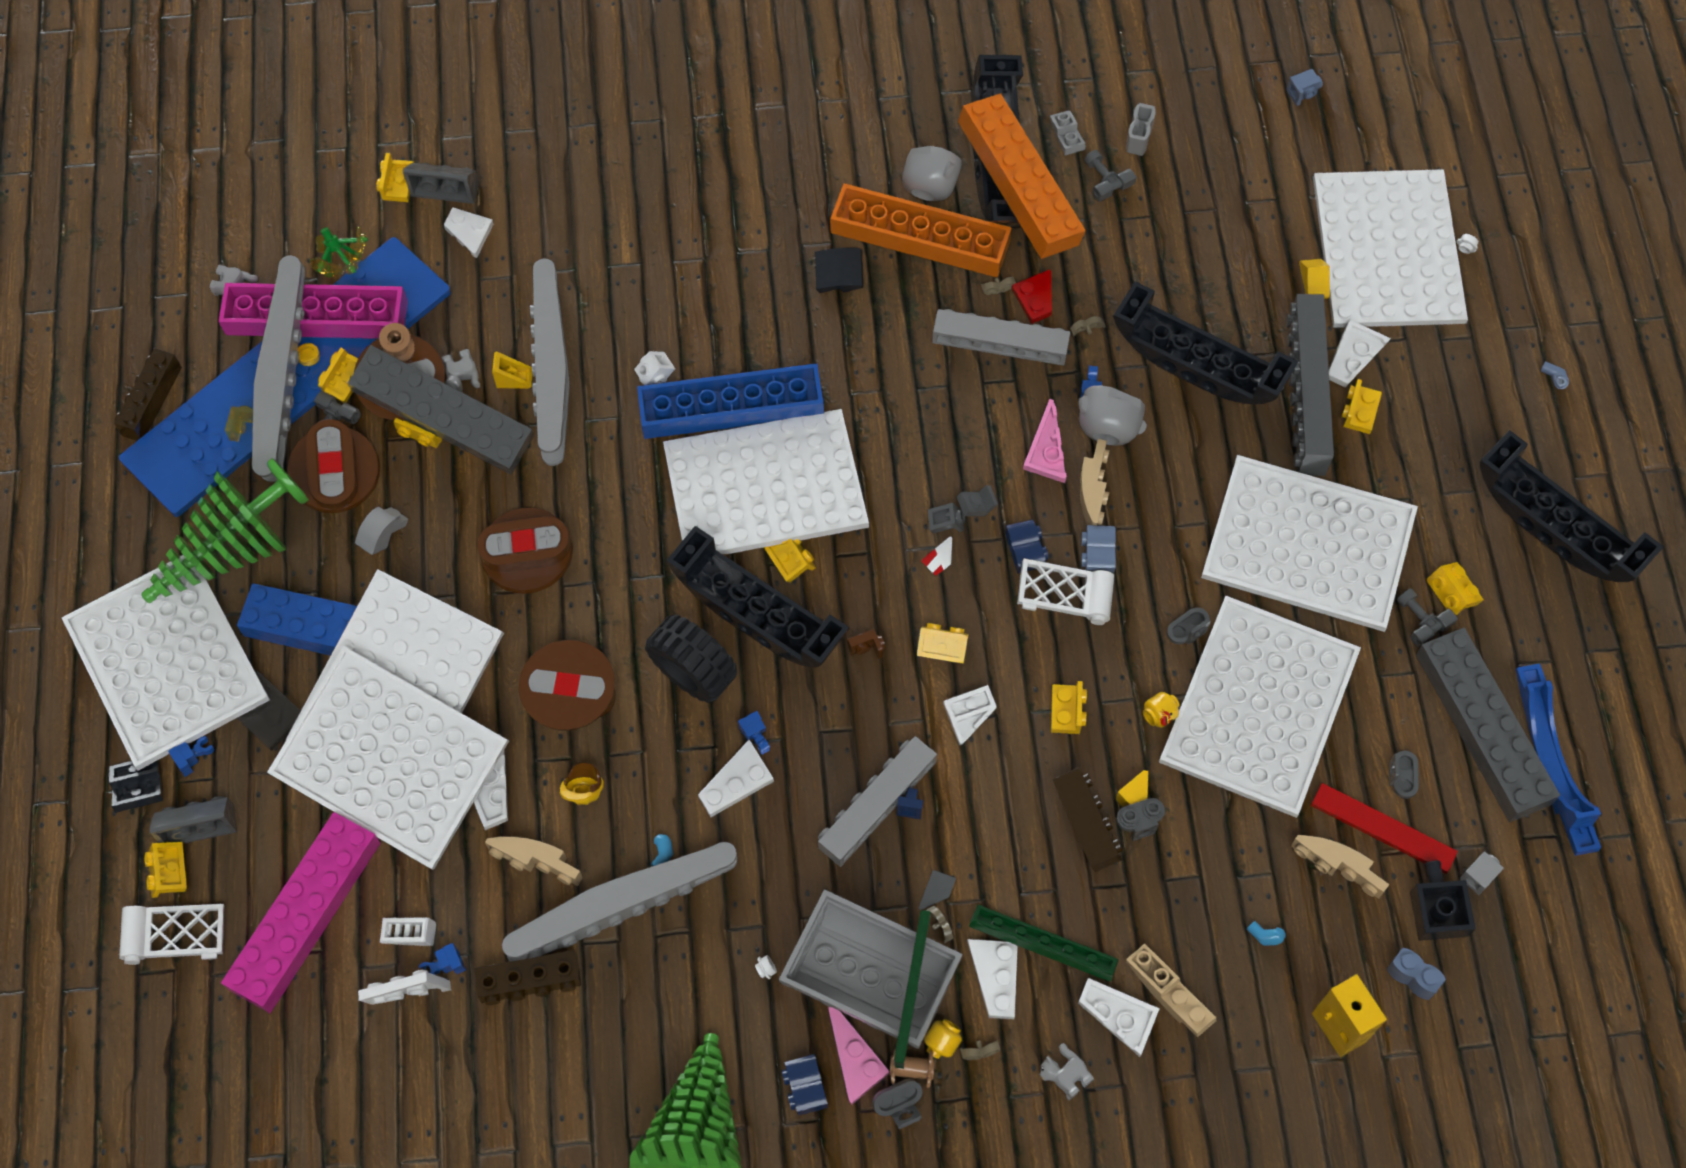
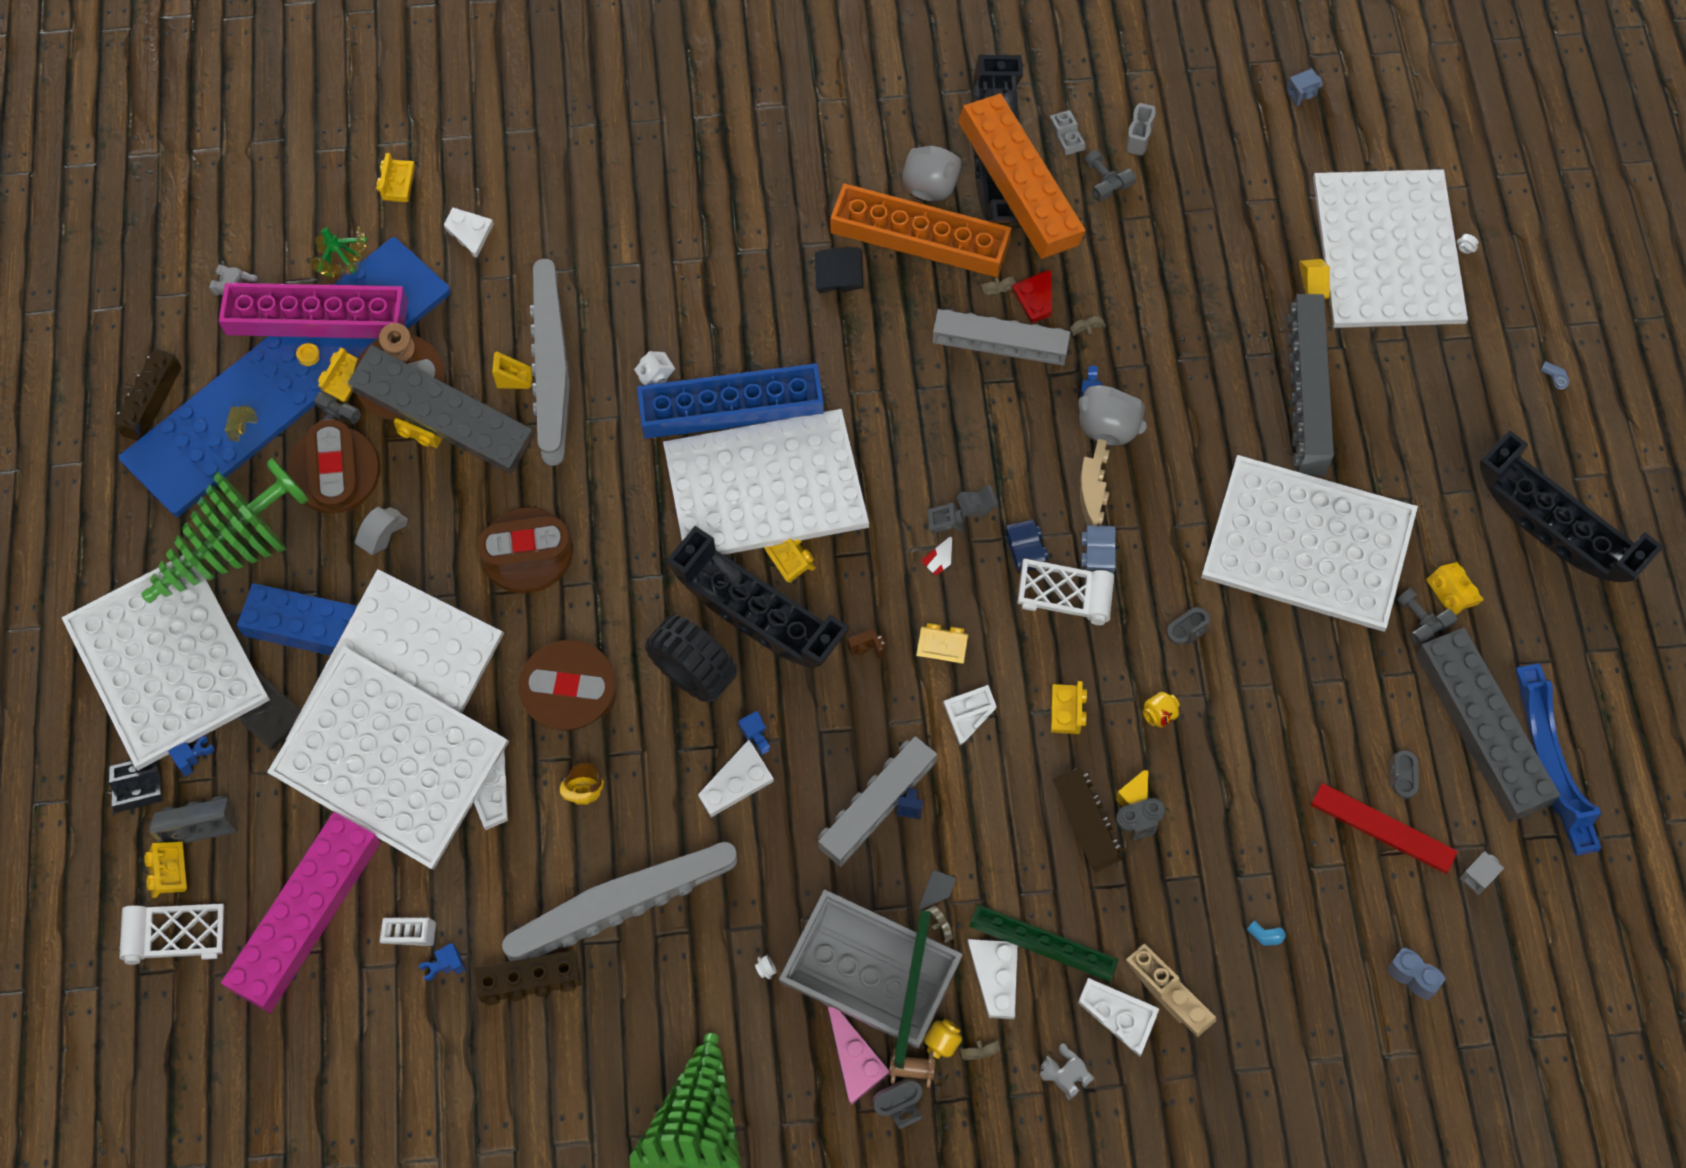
light grey piece [252,255,305,482] -> none
white wing [358,970,451,1005] -> none
dark grey slope [403,163,479,204] -> none
light grey animal [441,349,481,393] -> none
tan slope [485,837,583,886] -> none
dark azure arm [651,834,673,867] -> none
dark blue brick [781,1054,828,1116] -> none
bright pink wing [1023,399,1067,483] -> none
black slope [1113,281,1298,404] -> none
white plate [1159,596,1361,818] -> none
tan slope [1291,835,1389,899] -> none
yellow brick [1312,974,1387,1058] -> none
white wing [1329,320,1391,387] -> none
yellow bracket [1342,379,1382,434] -> none
black brick [1410,860,1476,941] -> none

